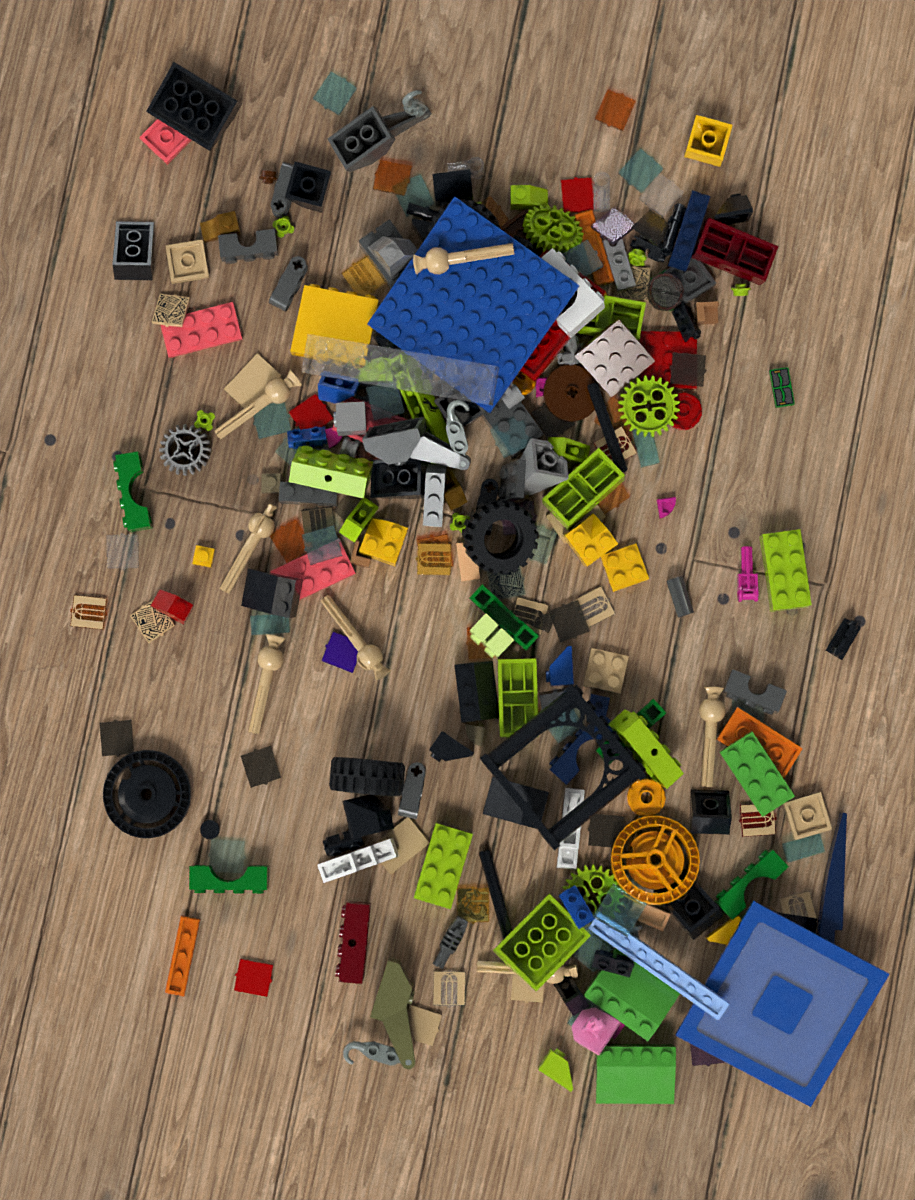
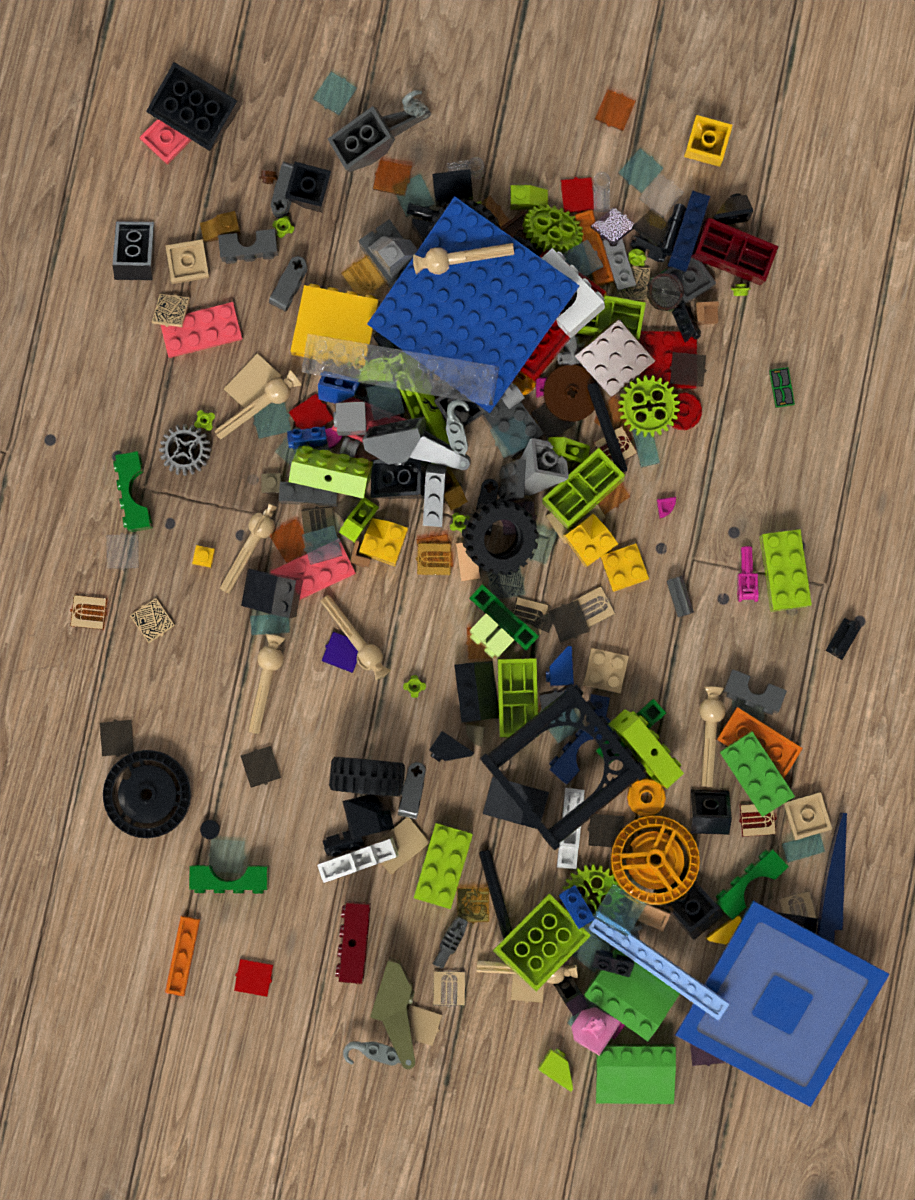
red slope [150,590,194,625] -> none
none -> lime plate [403,675,426,698]

